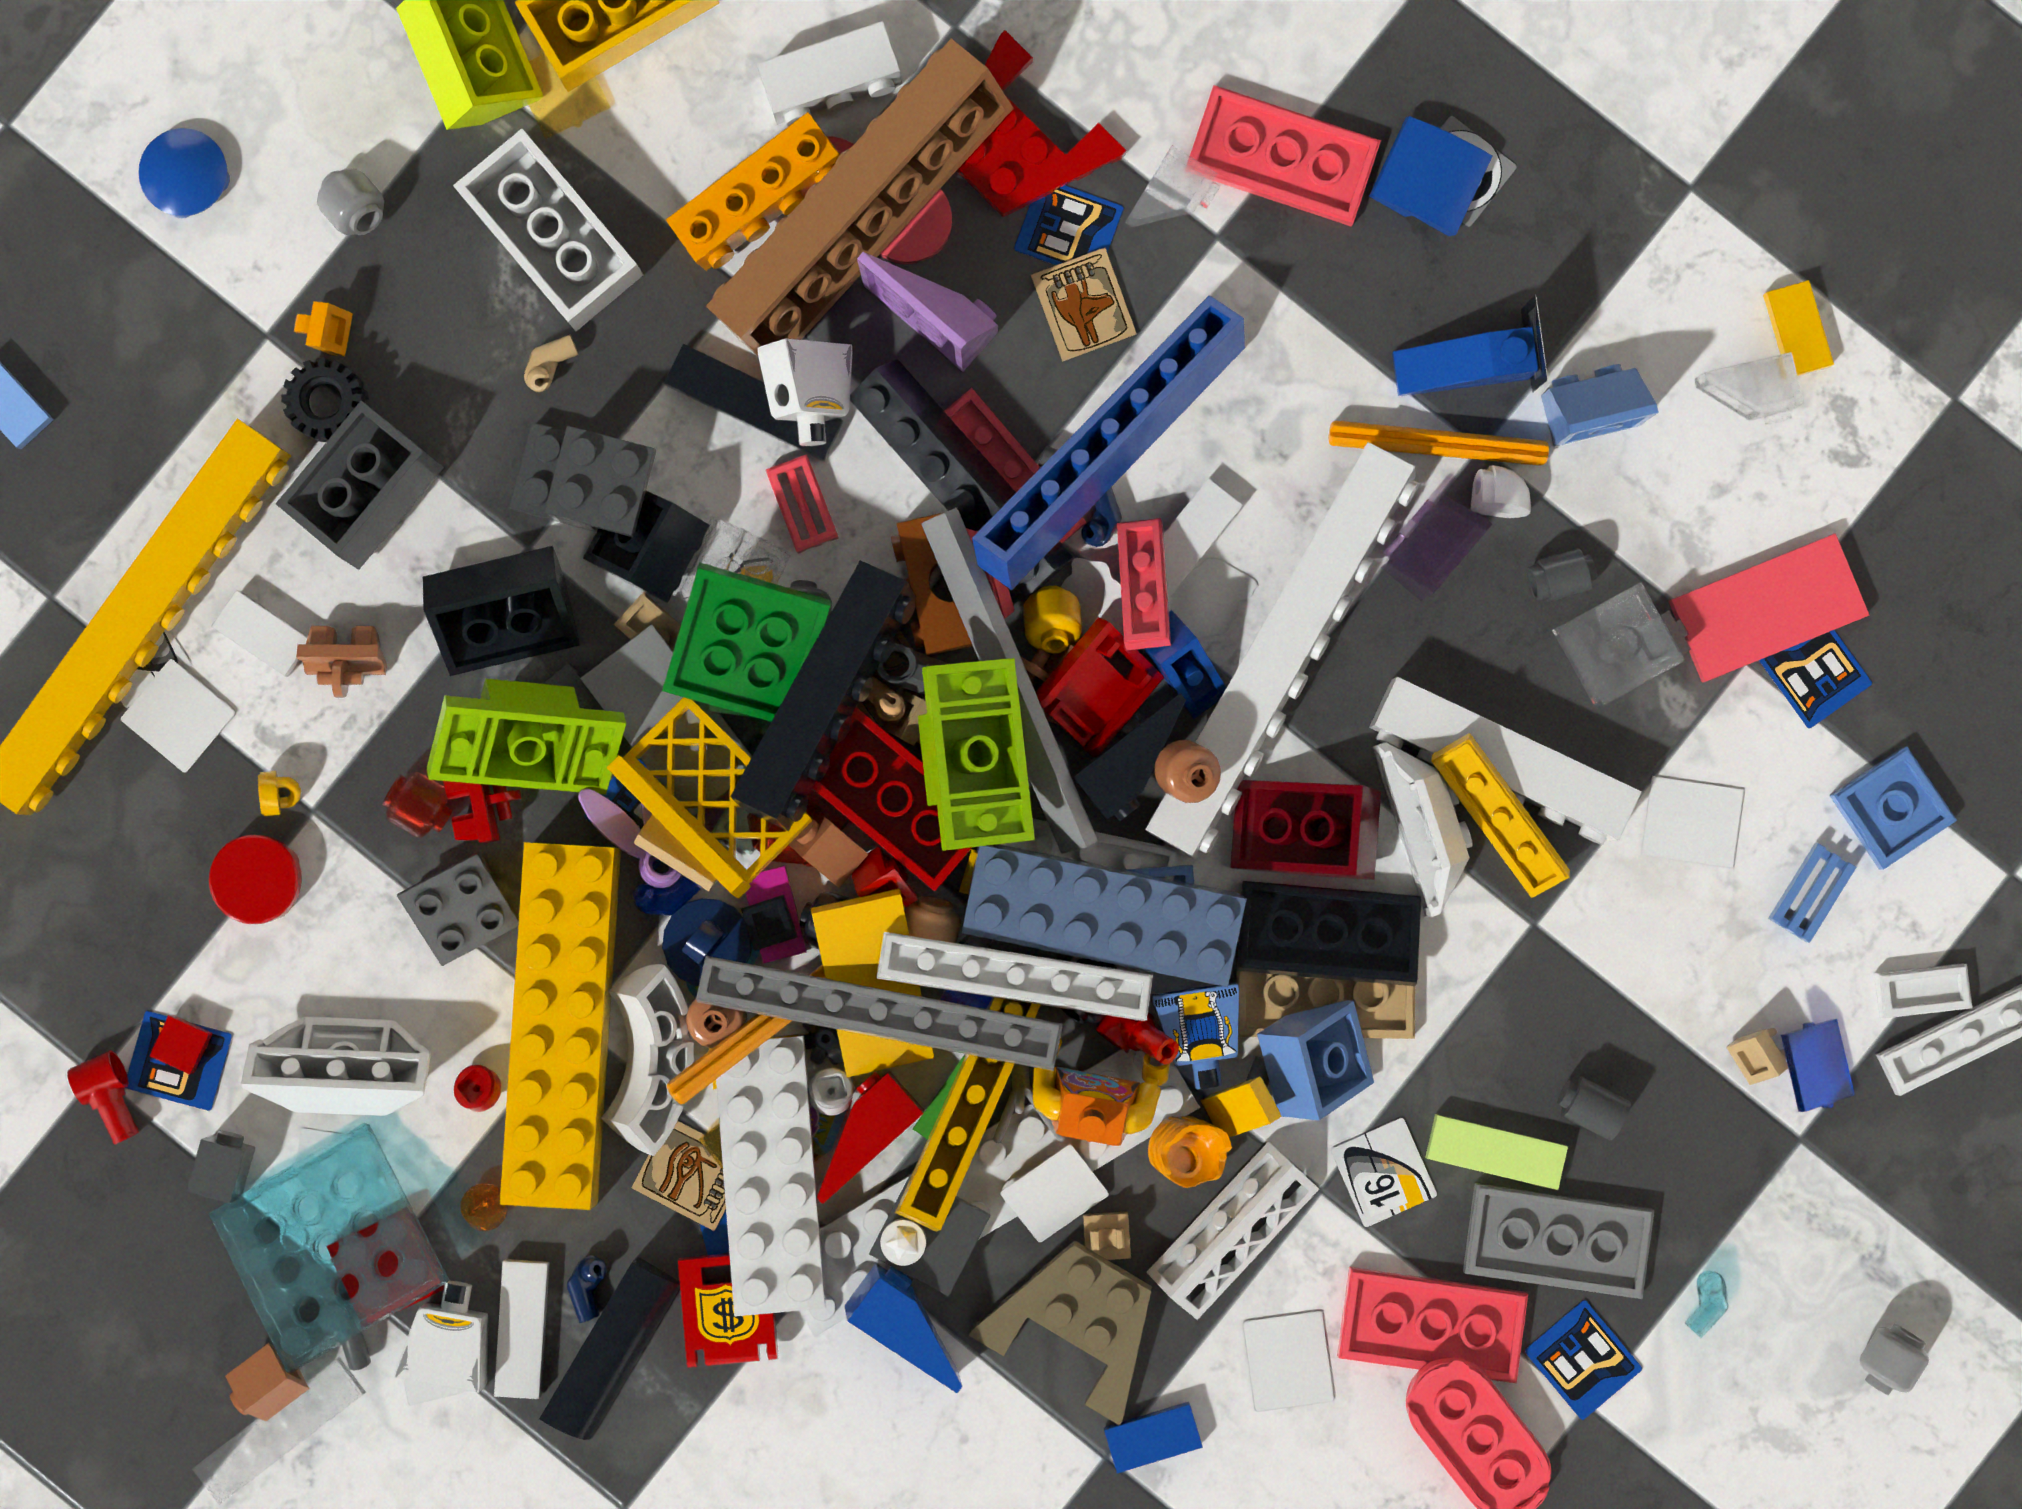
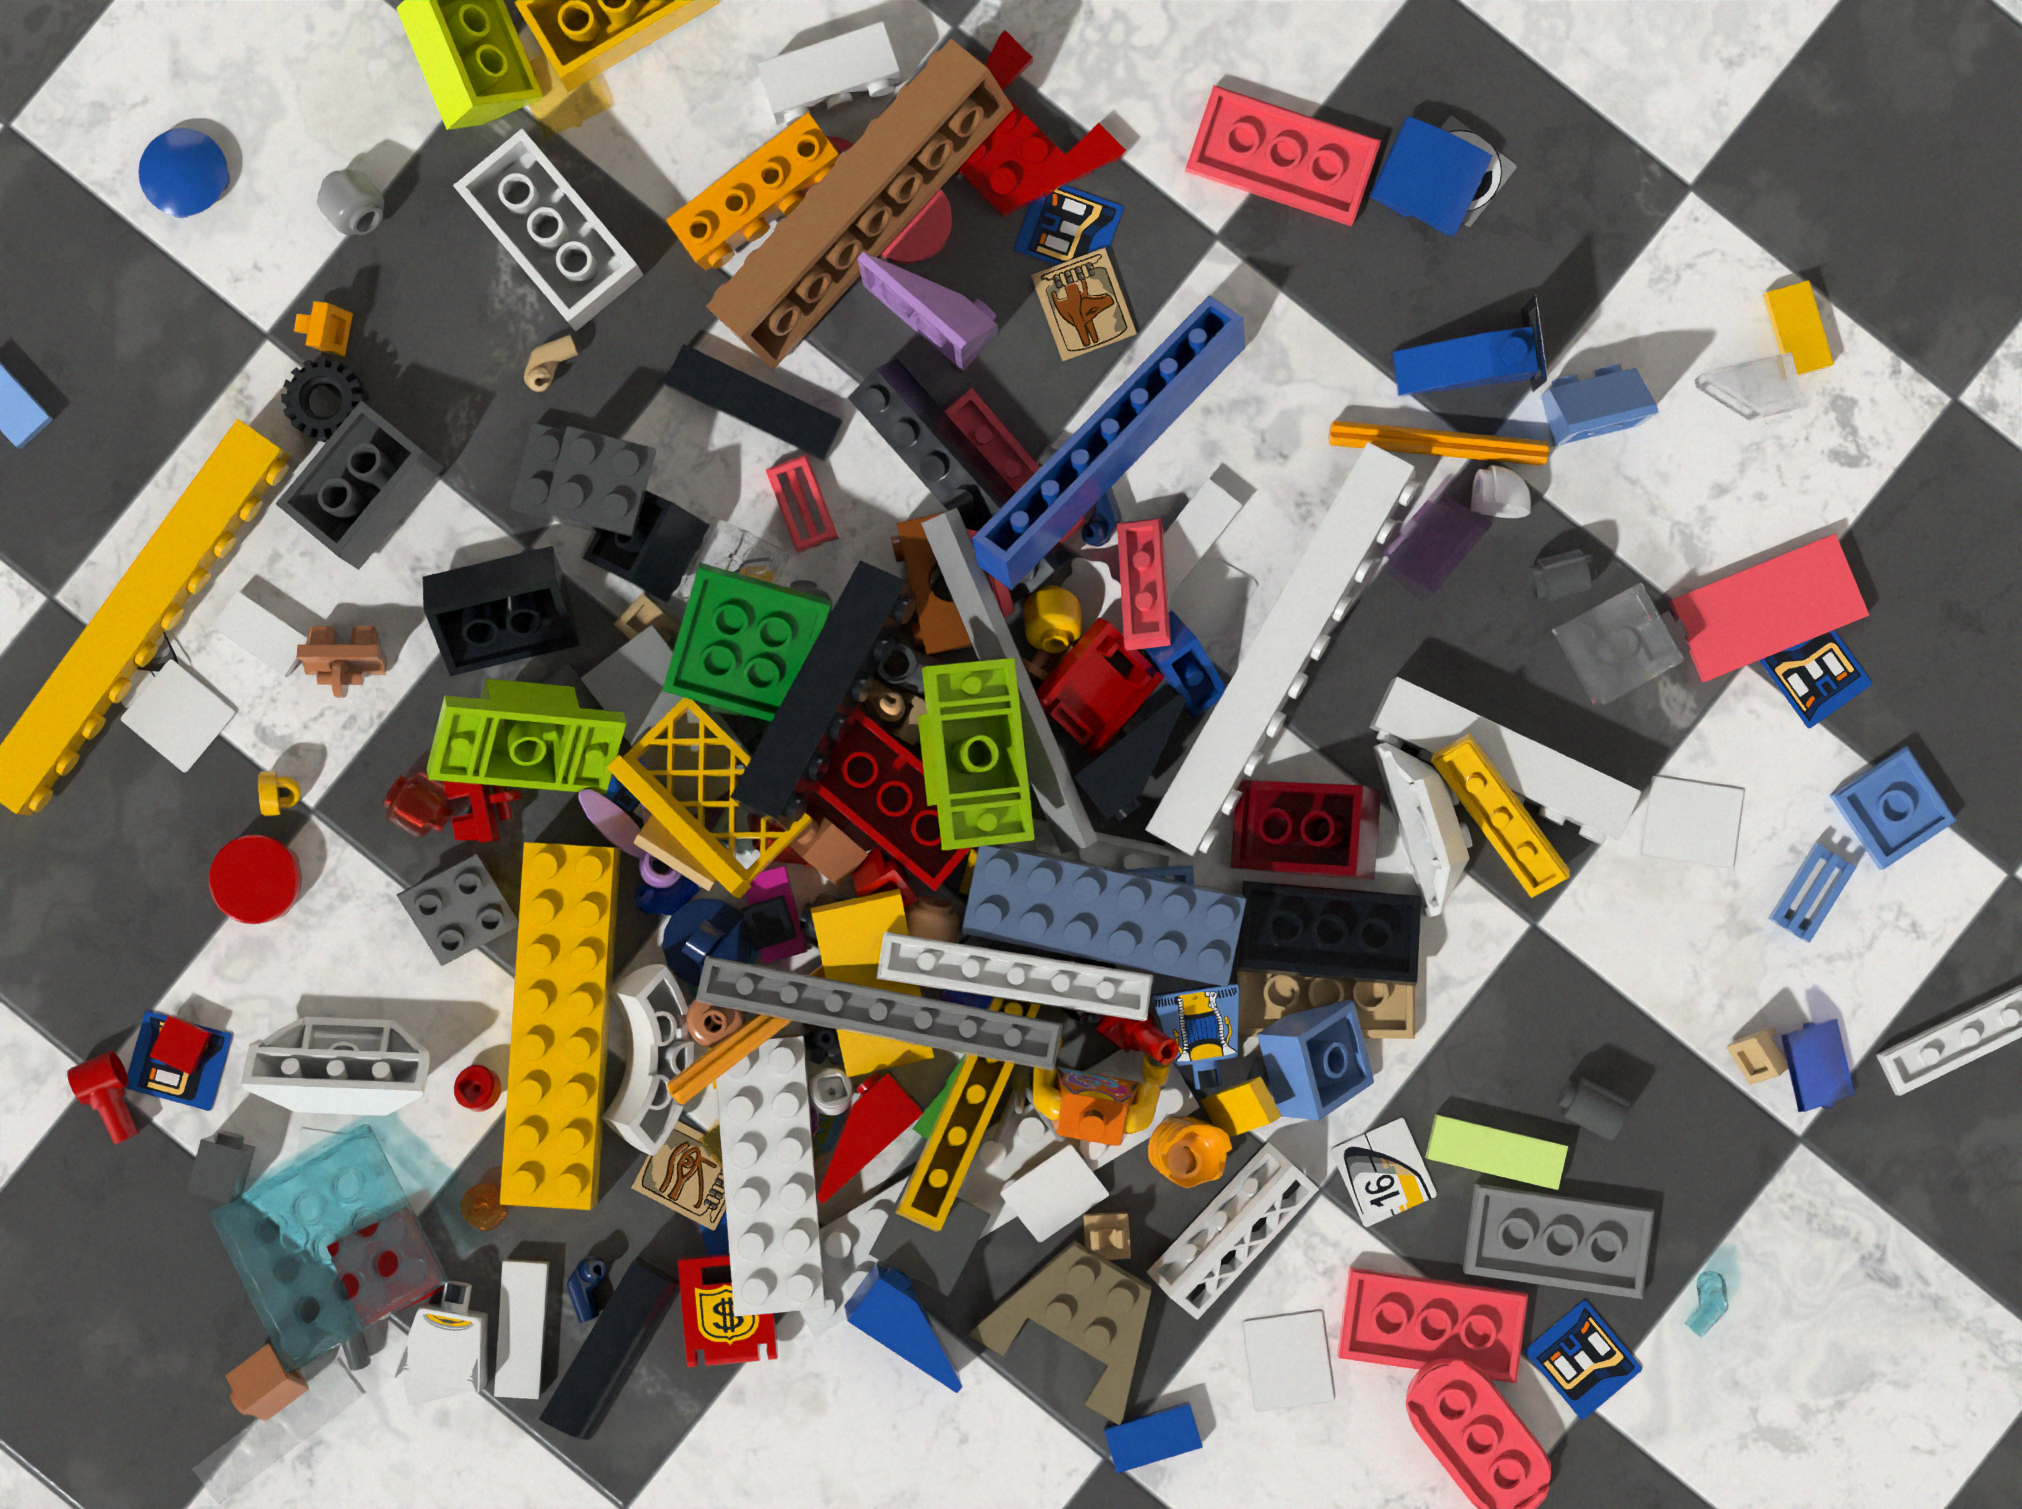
white torso [757,338,852,446] -> none
white tile [880,1218,926,1266] -> none
clear slope [1125,145,1220,227] -> none
nougat head [1154,740,1221,803] -> none
light grey head [1860,1324,1929,1395] -> none
white tile [1874,963,1972,1018] -> none

